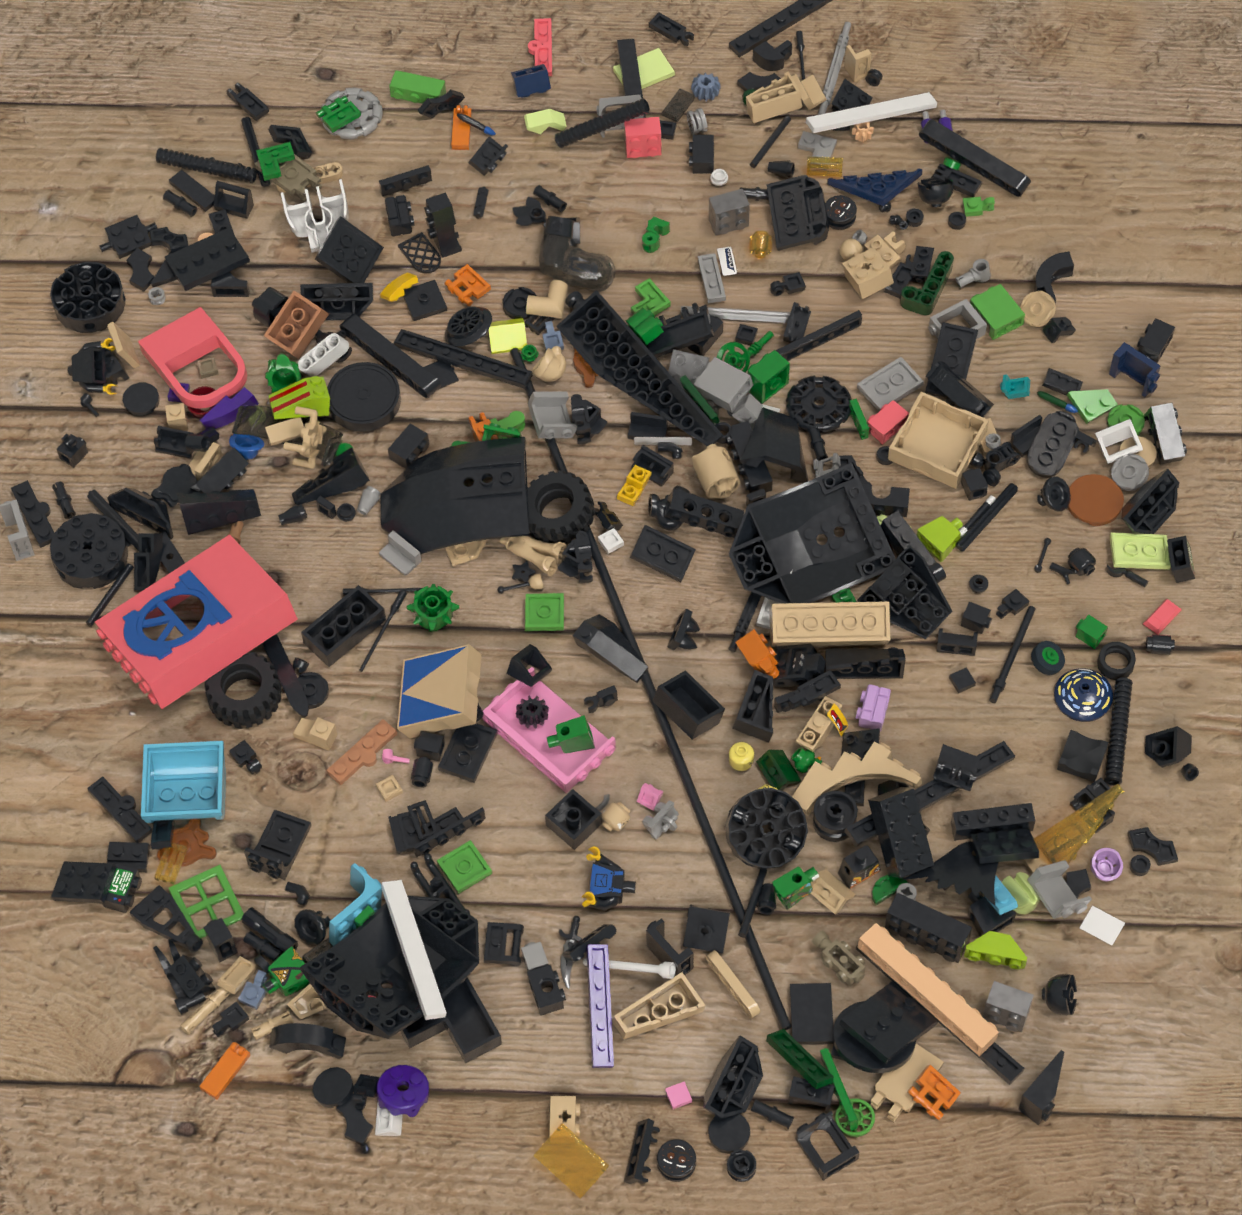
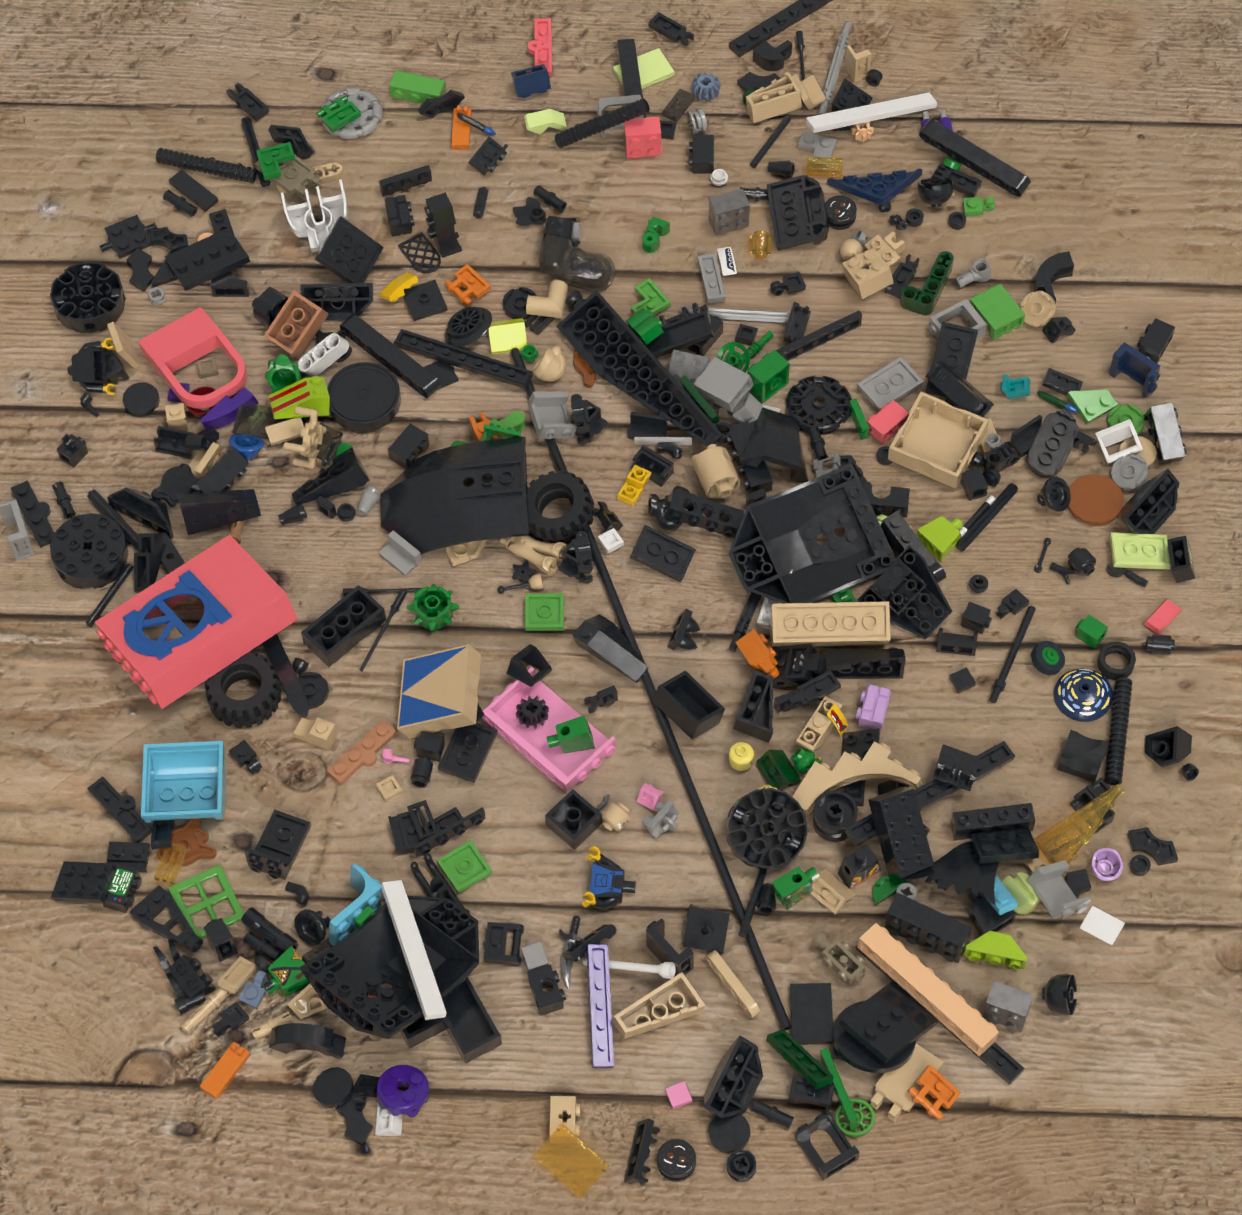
black tile [214,181,254,219] -> none
sand blue plate [542,321,564,350] -> none
black hinge [910,246,934,283] -> none
black slope [1018,1050,1065,1125] -> none

